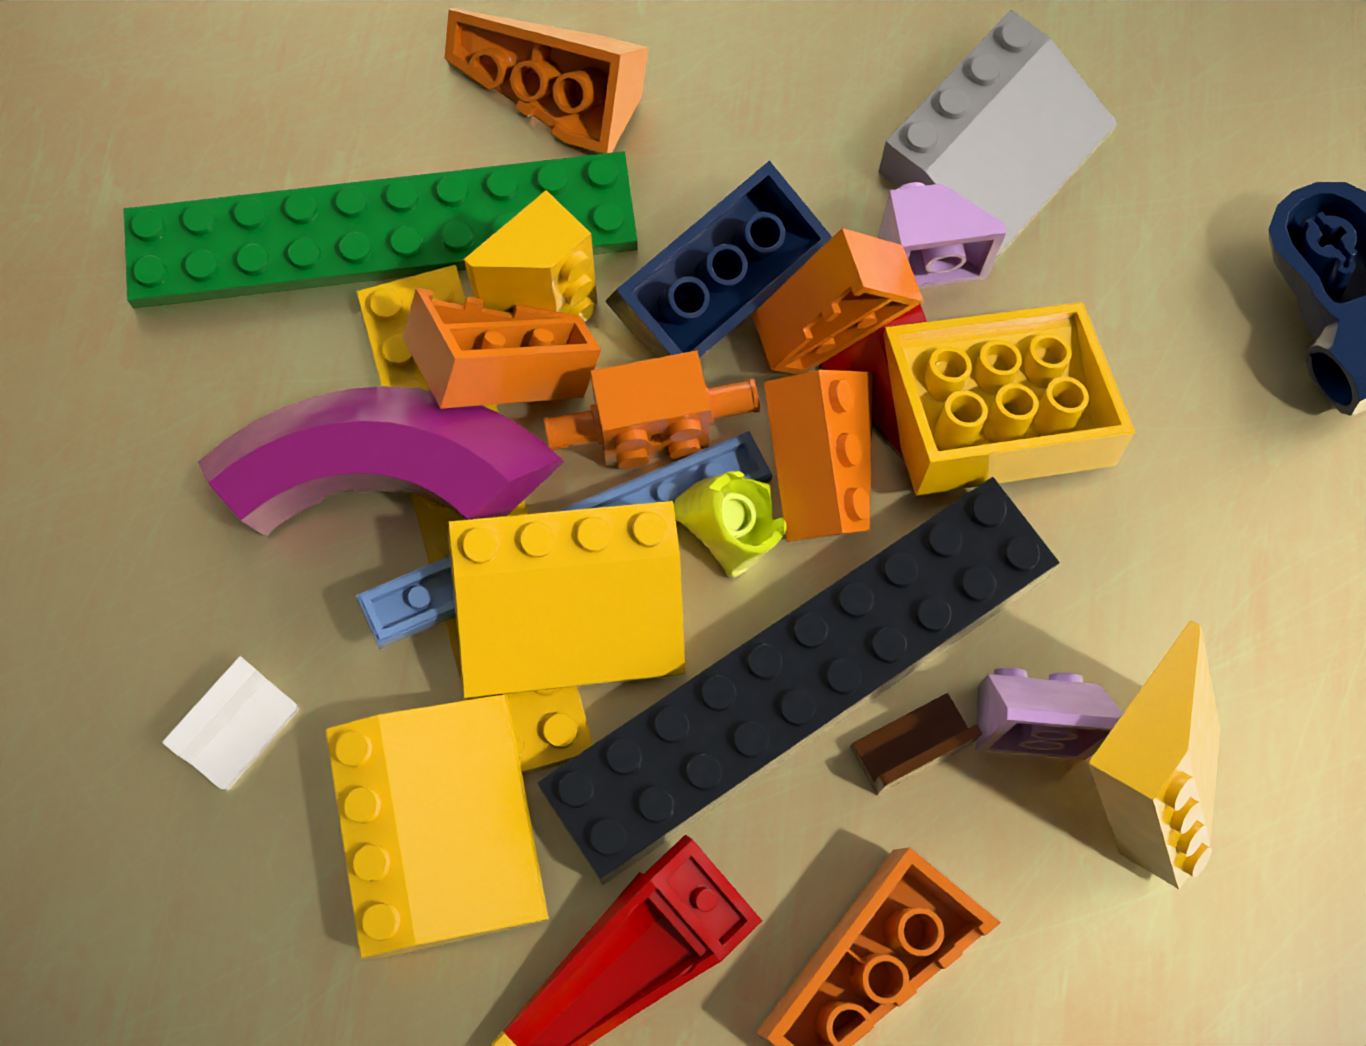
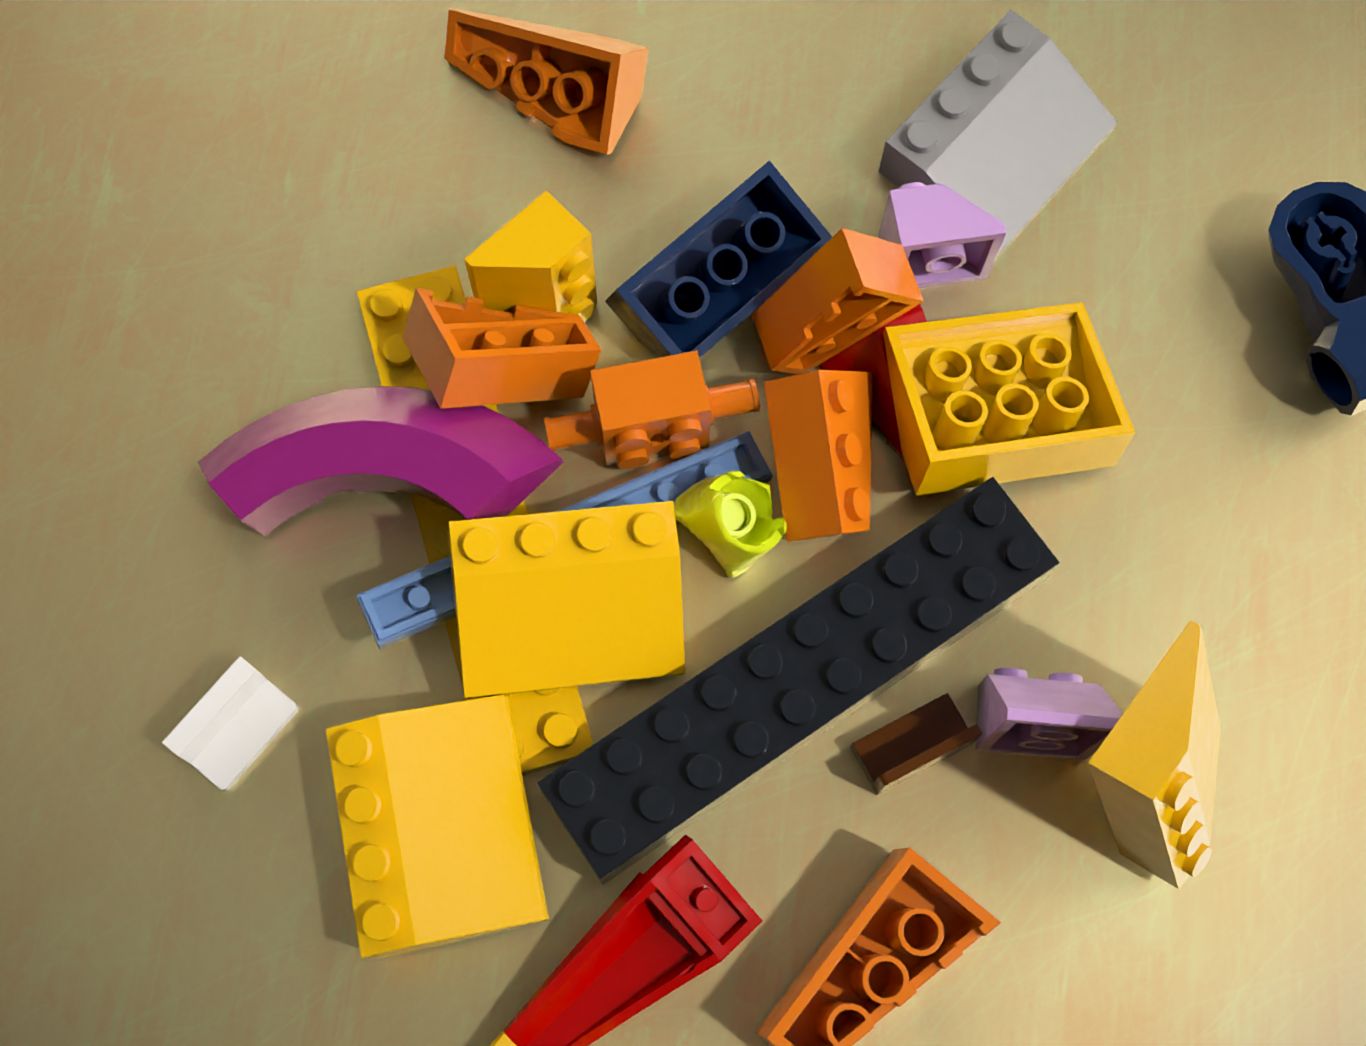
green plate [123,151,638,309] -> none

